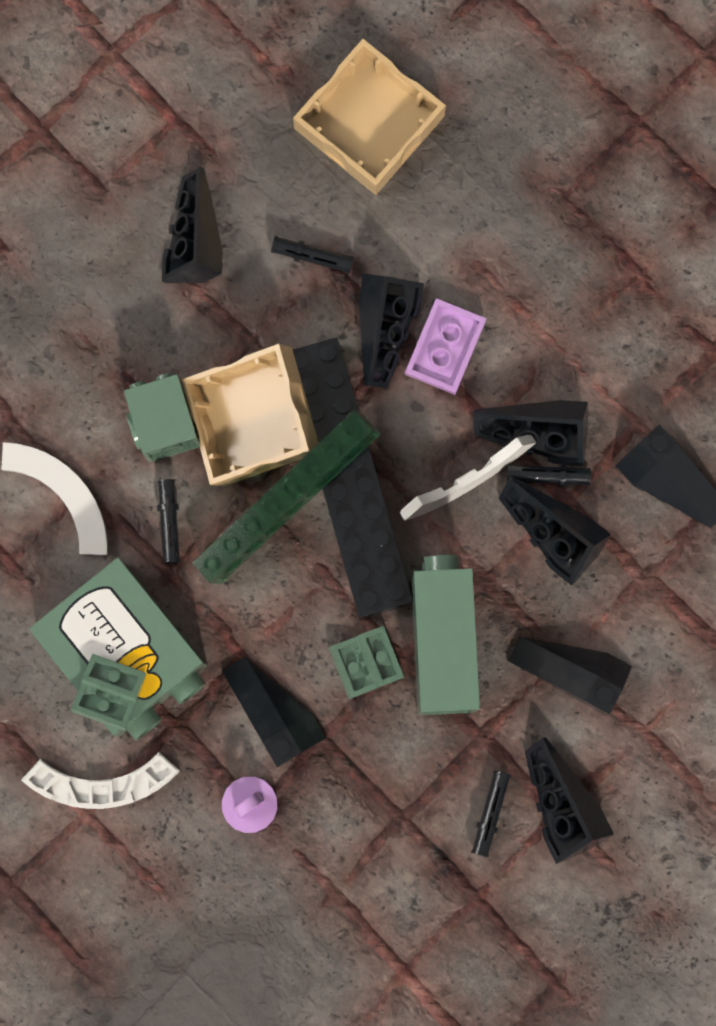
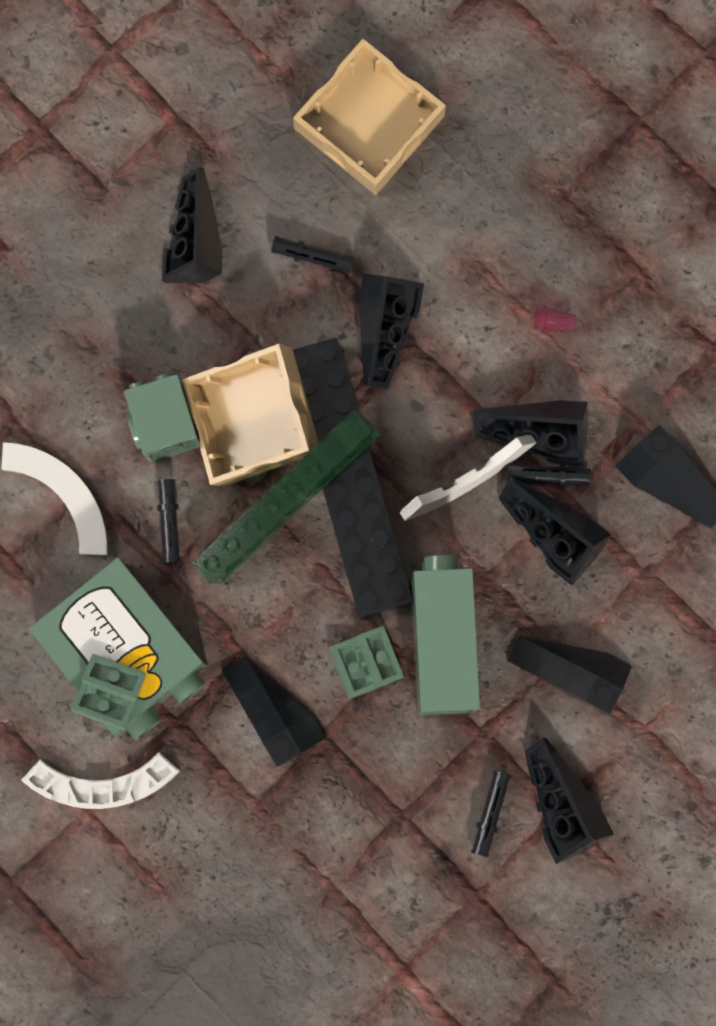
lavender tile [222,777,278,833] -> none
lavender plate [405,298,486,395] -> none
none -> clear pink cone [534,306,576,333]

